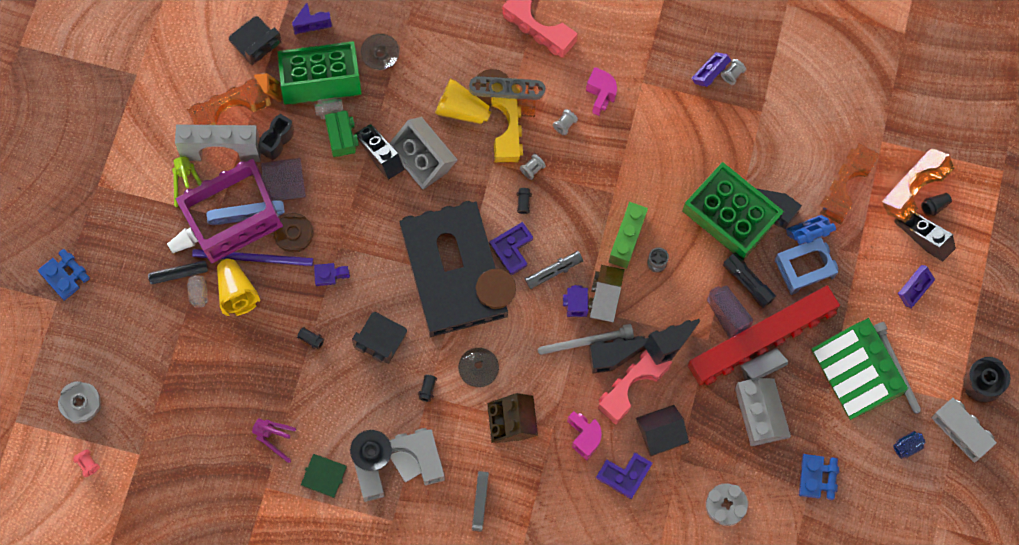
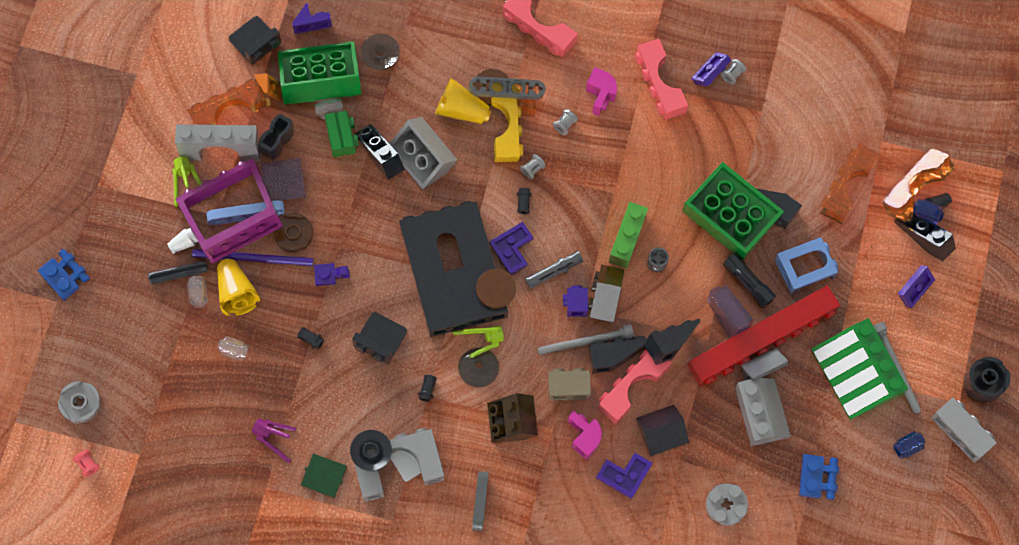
blue plate [786,215,836,245] -> none
none -> clear brick [217,336,249,361]
none -> lime plant [452,326,504,358]
none -> dark tan brick [548,368,591,401]
none -> coral arch [635,39,688,120]
none -> clear blue brick [912,199,944,225]

